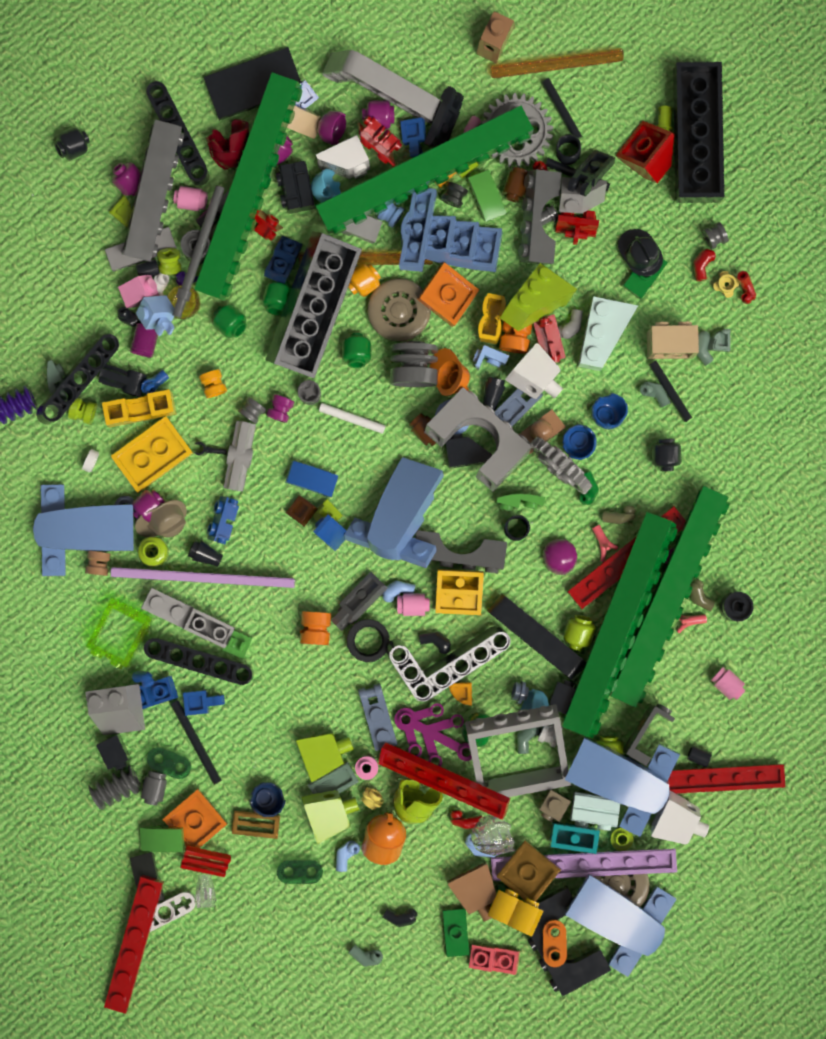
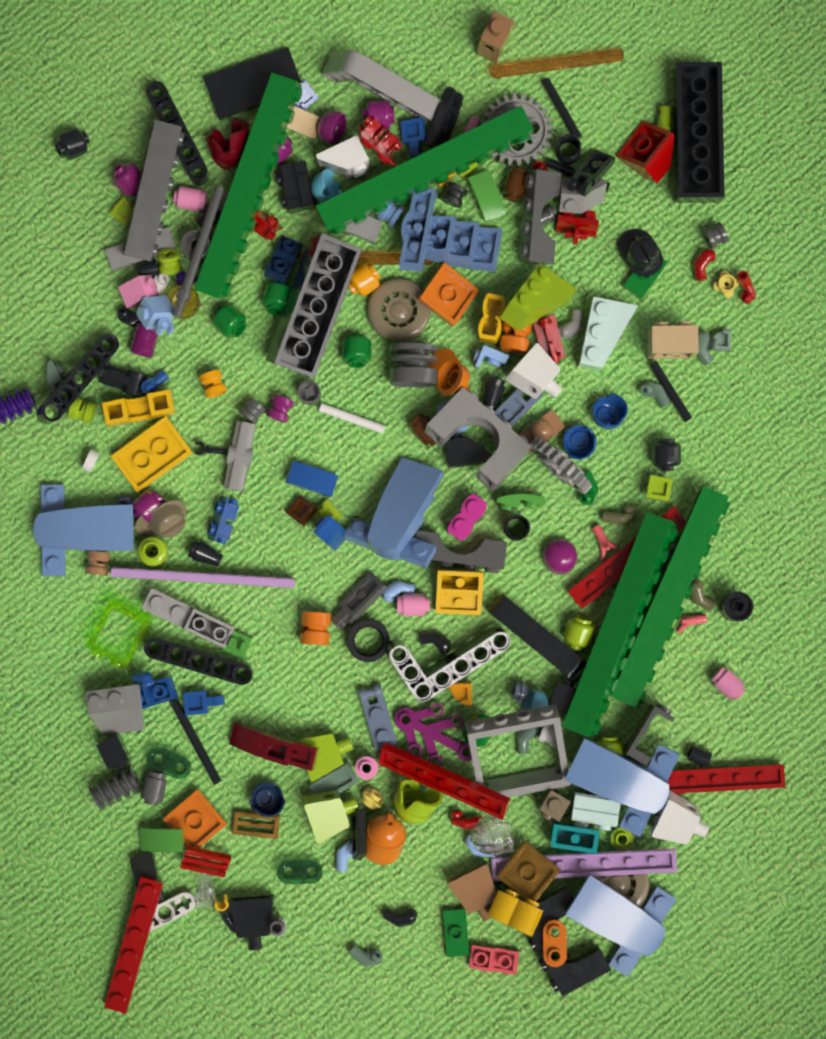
none -> black torso [214,894,286,950]
none -> dark red slope [229,722,319,771]
none -> pearl dark grey tile [351,809,367,861]
none -> dark pink brick [447,494,487,542]
none -> lime tile [645,475,673,502]

